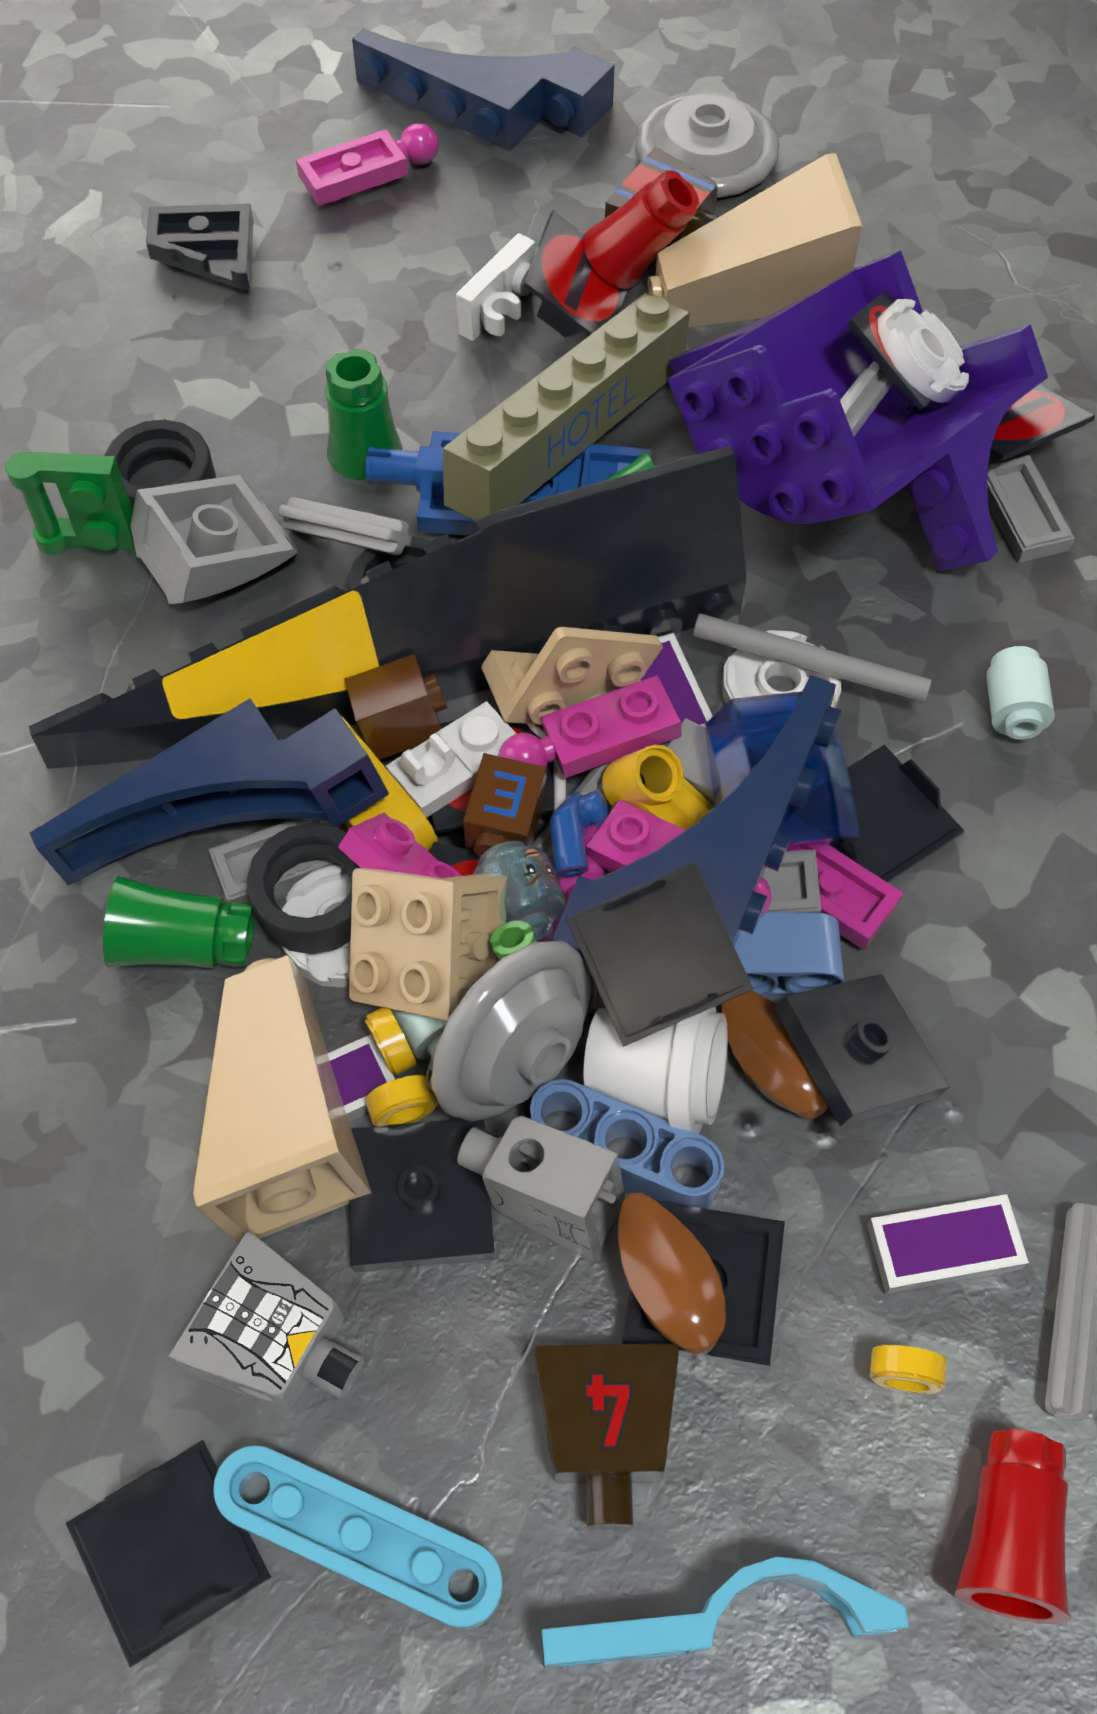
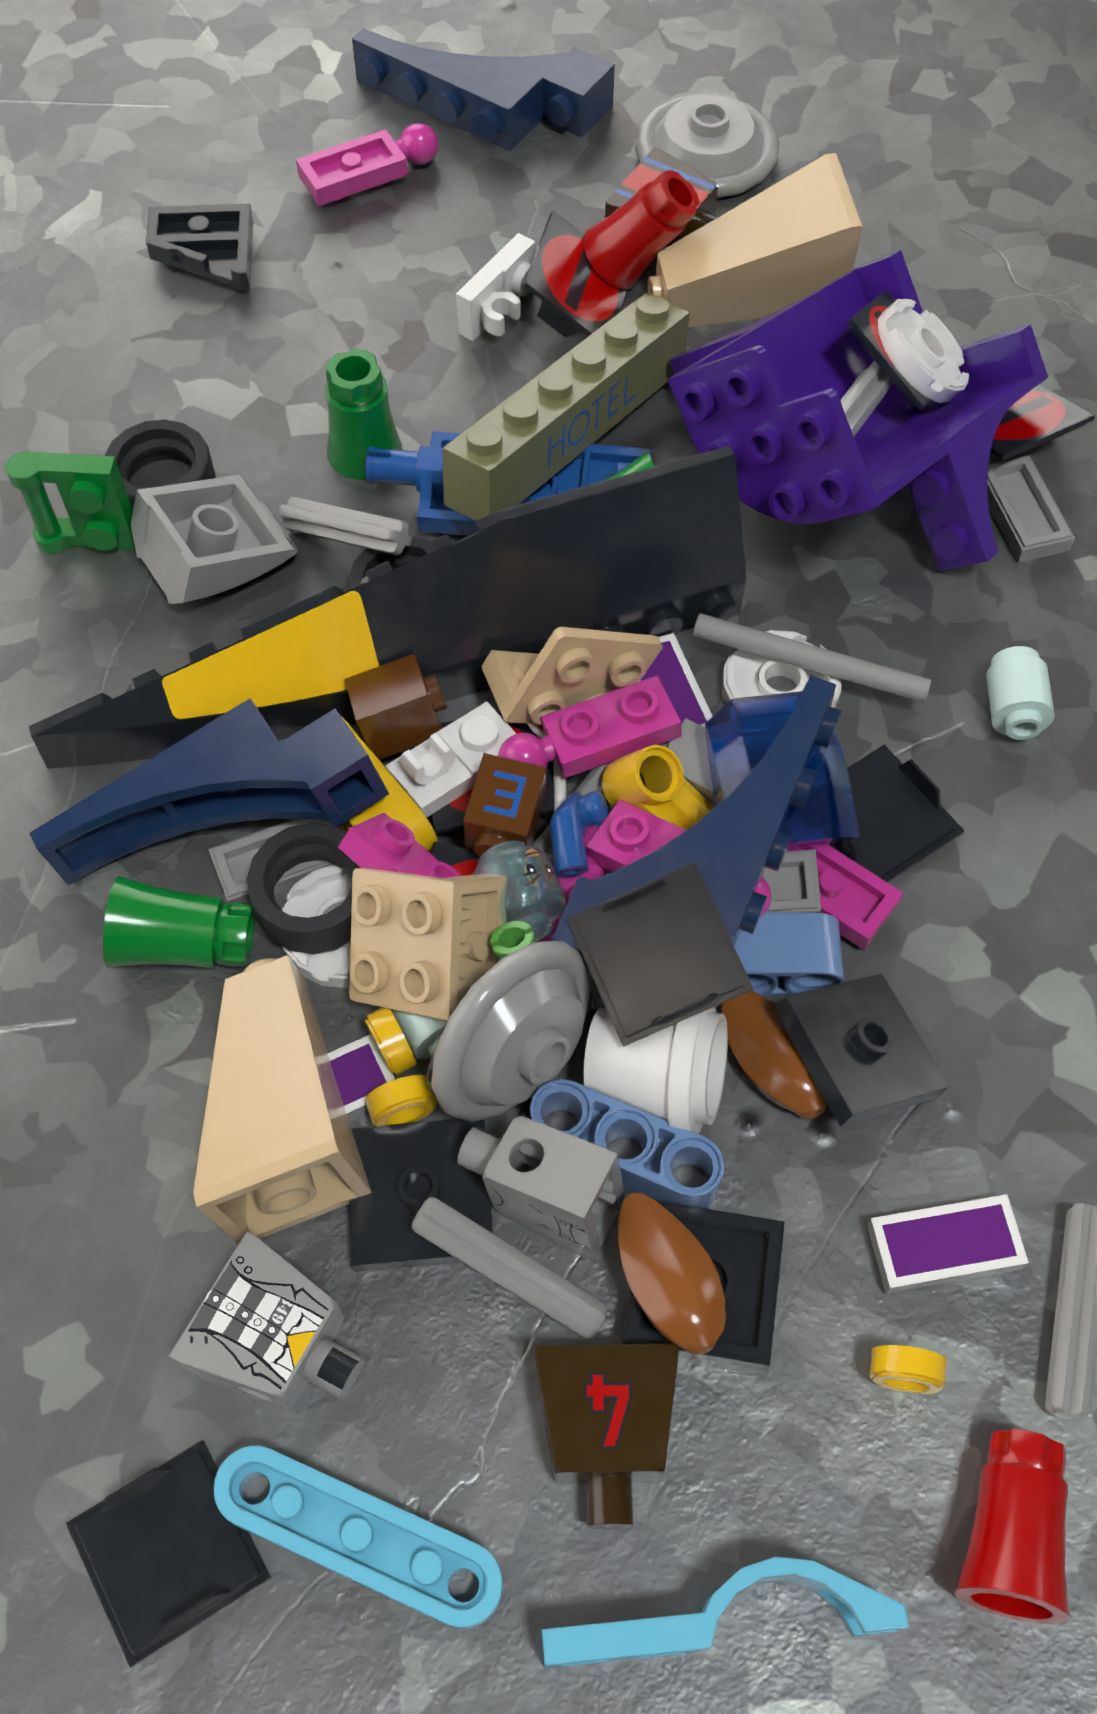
none -> light grey axle [412,1197,608,1339]

